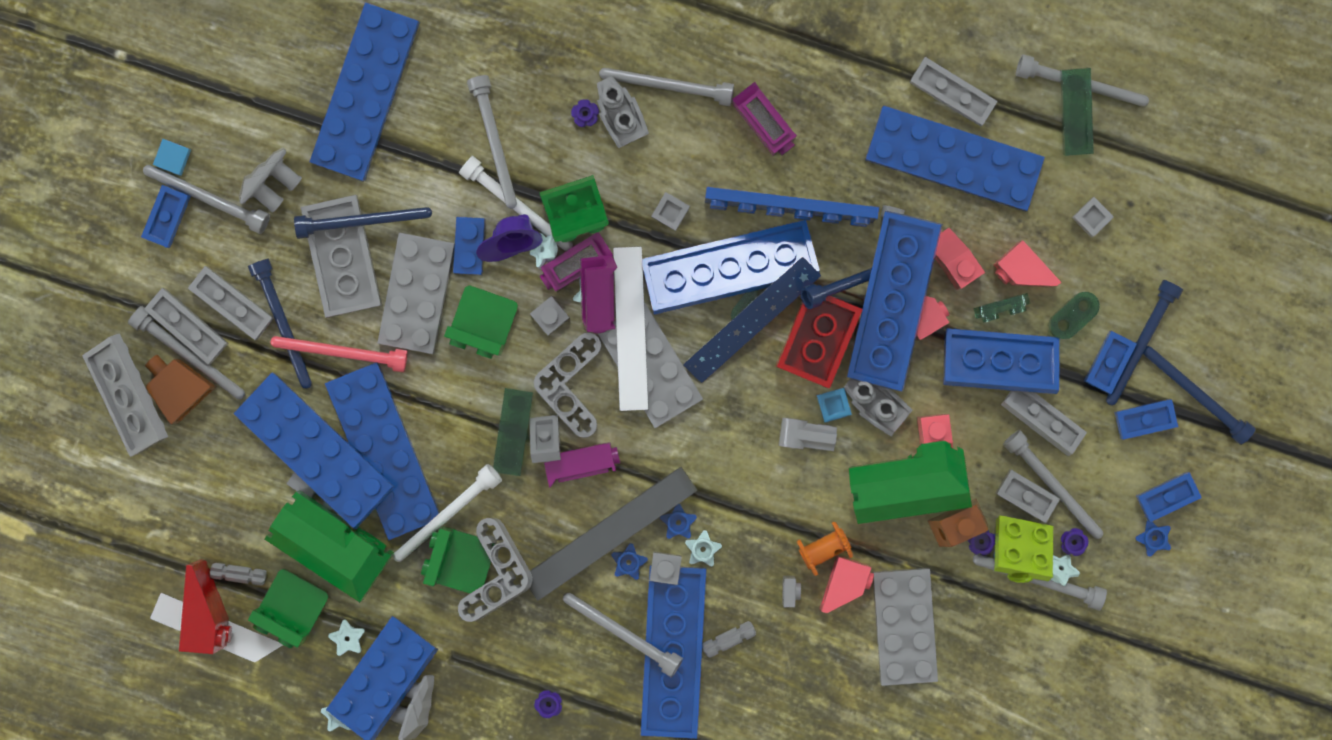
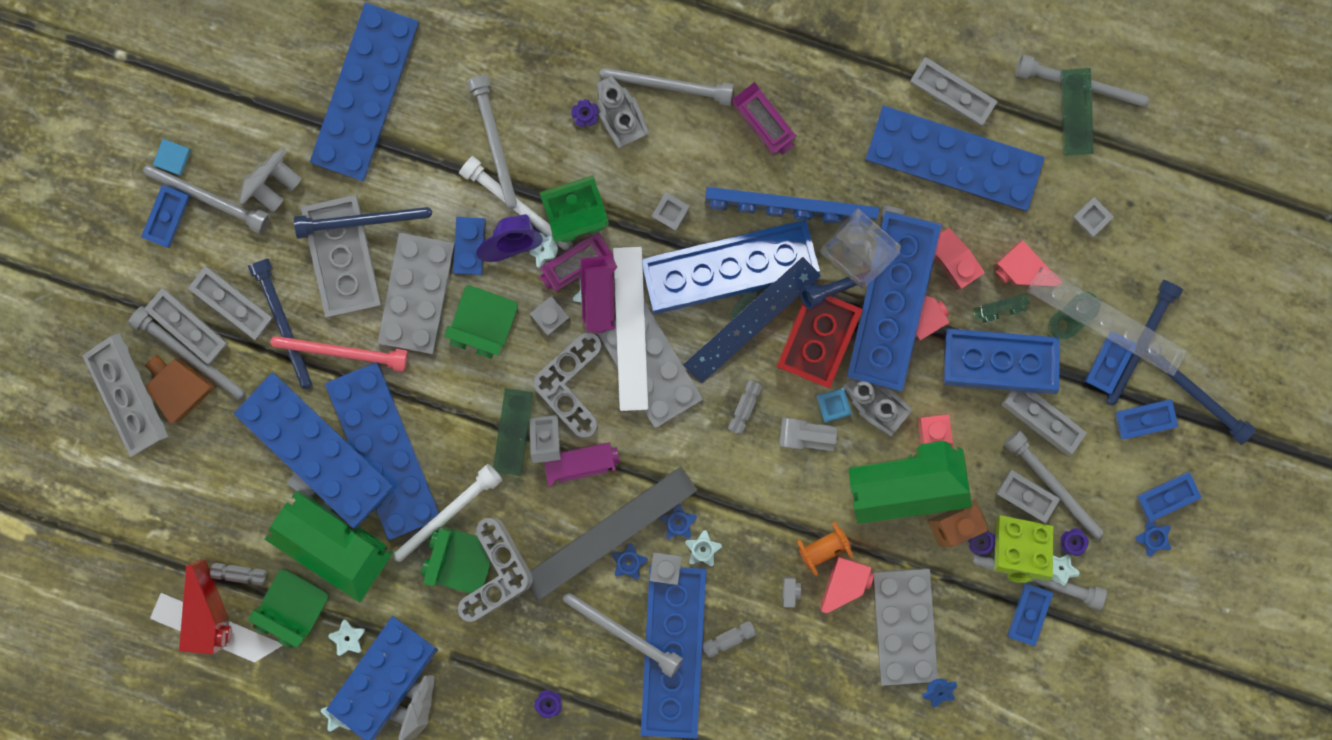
none -> light grey axle [728,380,762,434]
none -> clear slope [819,208,901,289]
none -> blue plate [922,679,957,707]
none -> blue plate [1007,583,1053,646]
none -> clear tile [1027,267,1188,376]

